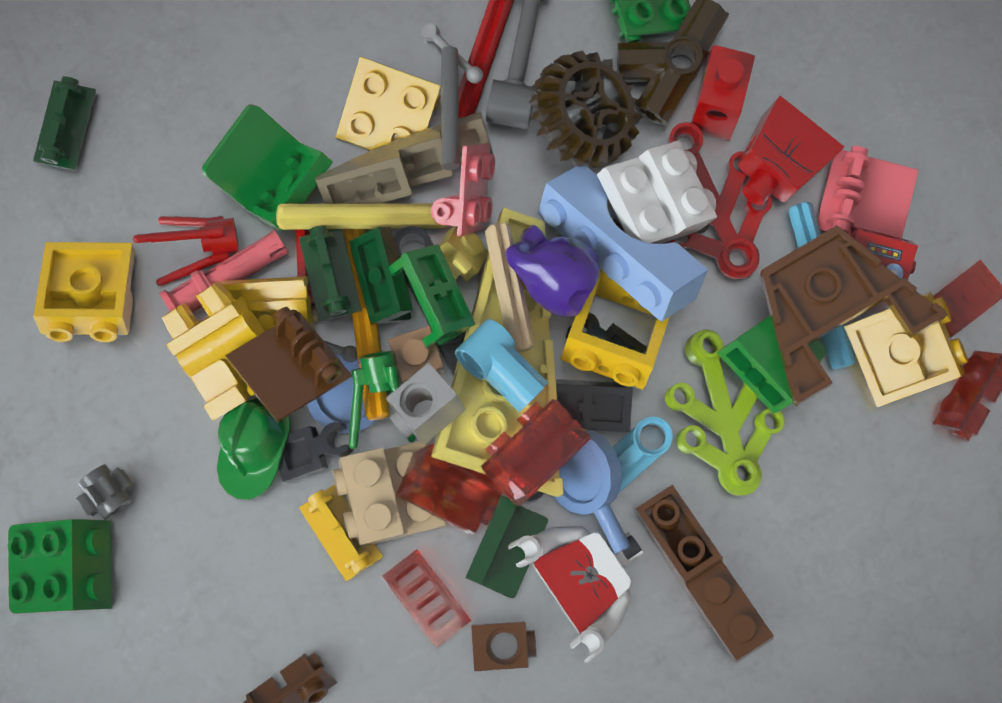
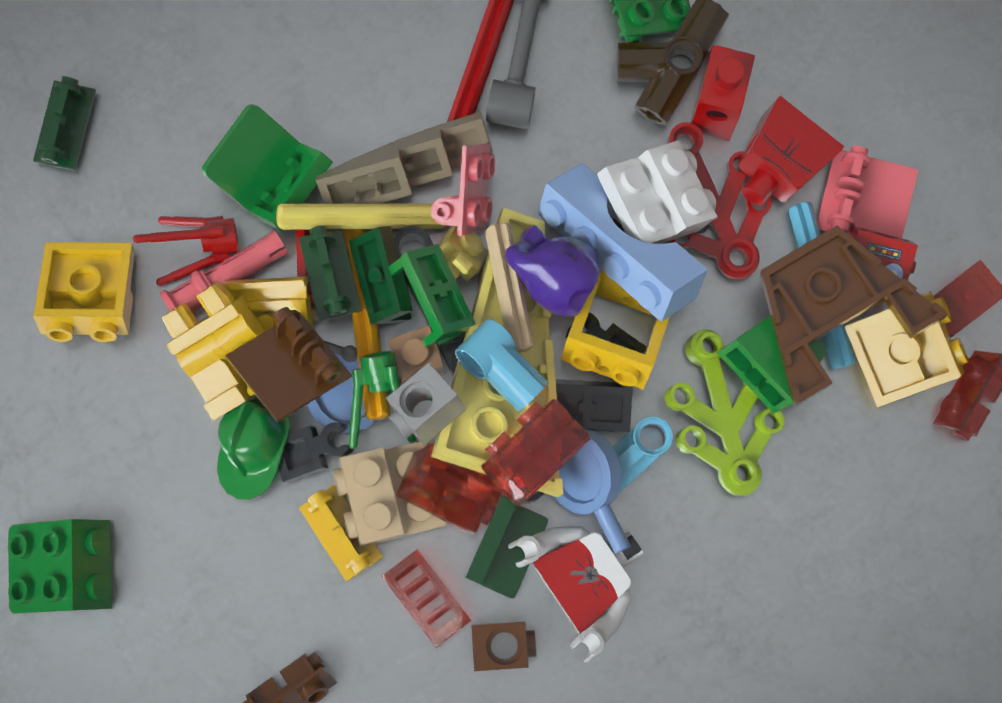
dark grey gear [76,464,134,520] -> none
yellow hinge [335,56,441,151] -> none
light grey hinge [421,23,483,83] -> none
dark grey bar [441,46,459,170] -> none
dark brown gear [528,50,643,169] -> none
reddish brown slope [636,485,774,663] -> none

